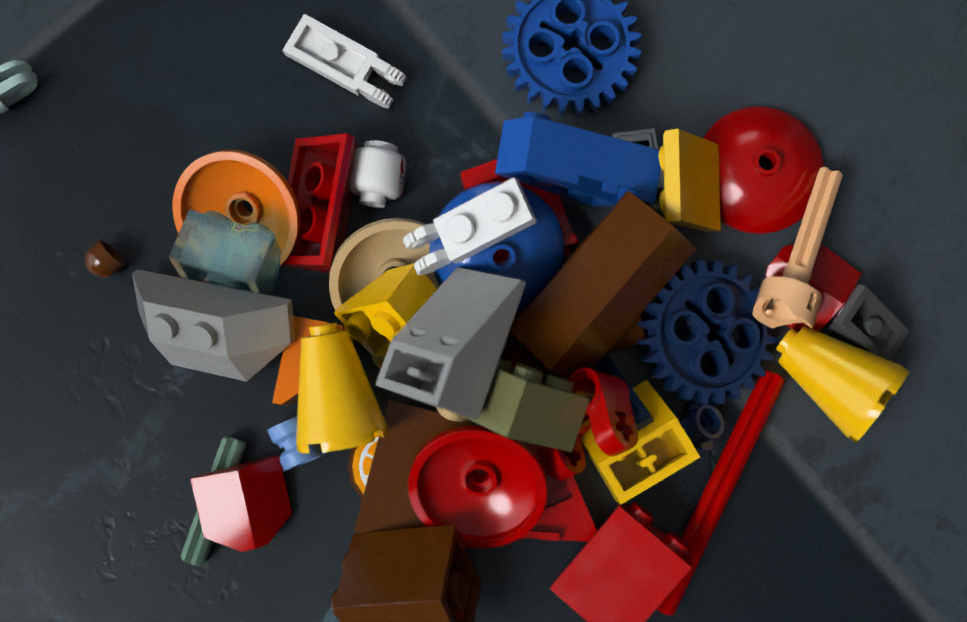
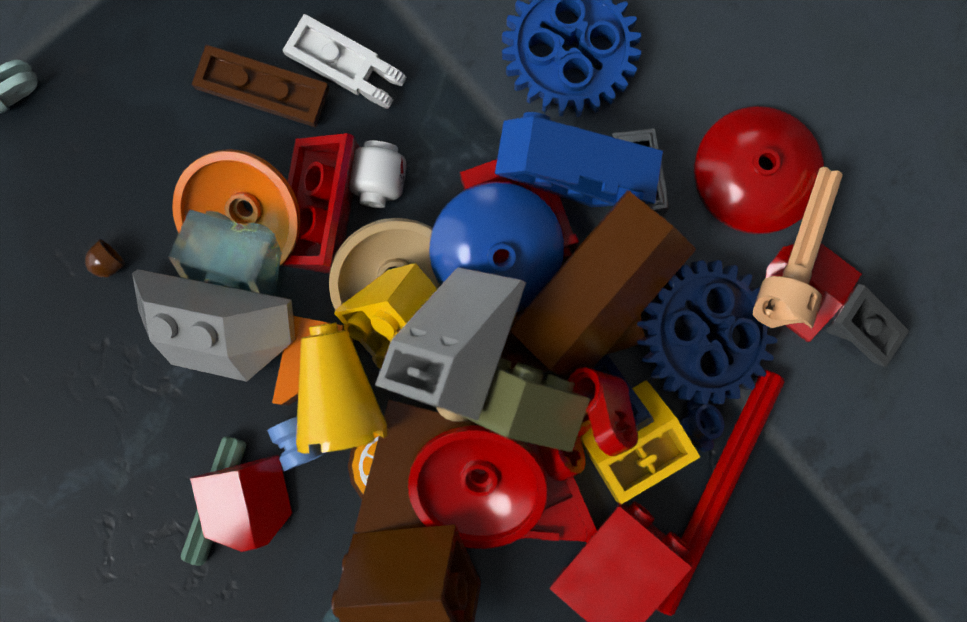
white hinge [403,177,537,275] -> none
yellow tile [659,129,721,232] -> none
yellow cone [776,326,910,443] -> none
none -> reddish brown plate [192,45,330,128]

